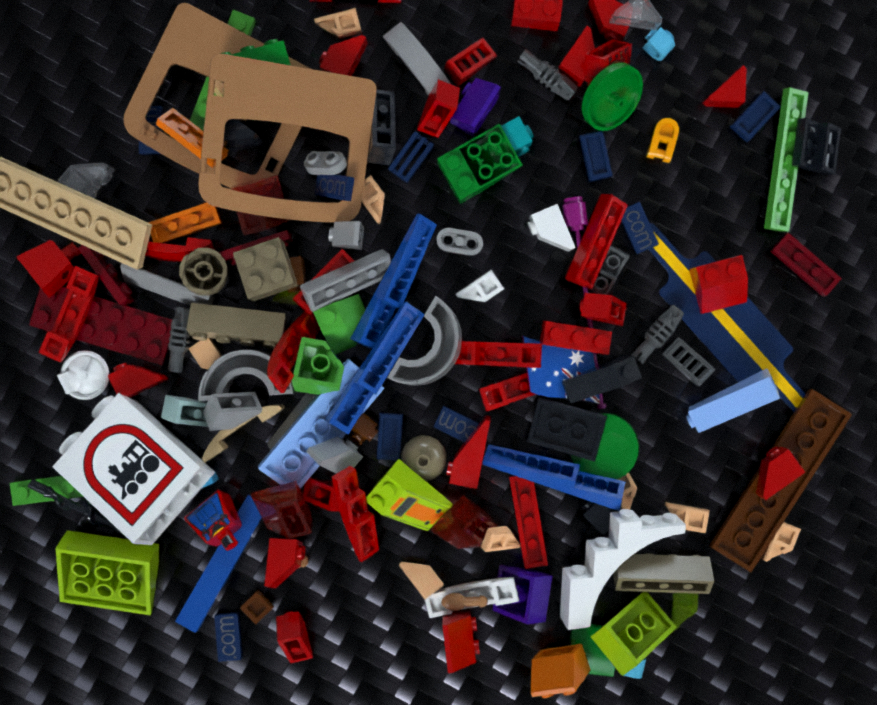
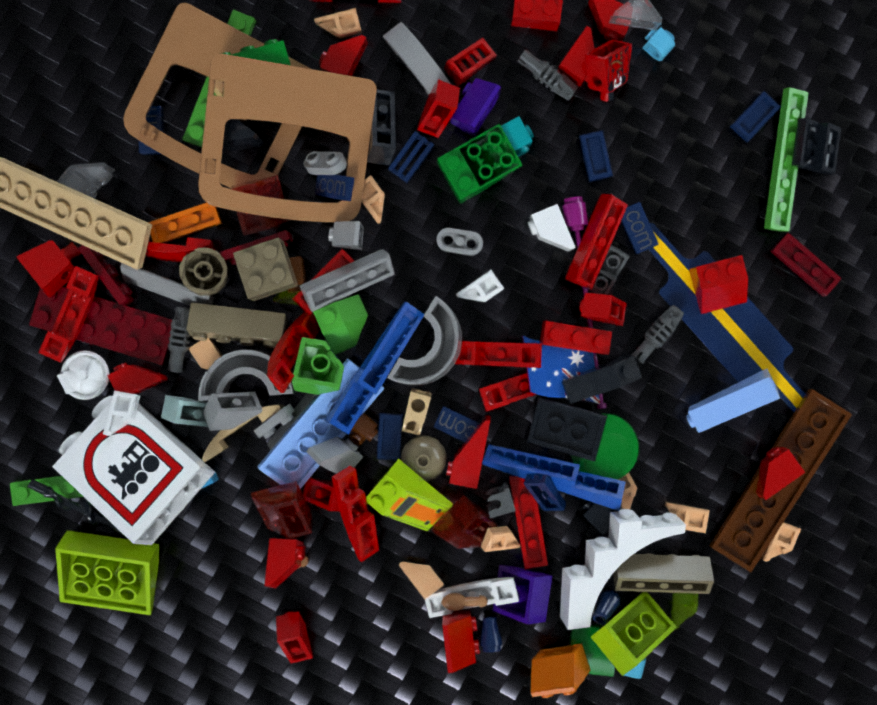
orange plate [156,108,229,168] -> none
blue slope [175,494,269,633] -> none
torso [184,490,242,551] -> none
dark blue tile [214,612,243,662] -> none
reddish brown plate [240,590,274,624] -> none
blue slope [350,214,437,349] -> none
green piece [582,62,643,131] -> none
light orange plate [646,118,679,163] -> none
dark grey slope [662,337,715,386] -> none
red slope [703,65,747,108] -> none
none -> white tile [103,390,140,436]
none -> light grey plate [254,404,295,439]
none -> tan leg [402,388,432,436]
none -> dark blue cone [480,617,503,652]
none -> dark grey hinge [486,481,516,518]
none -> dark blue tile [524,475,566,511]
none -> dark blue cone [593,590,620,625]

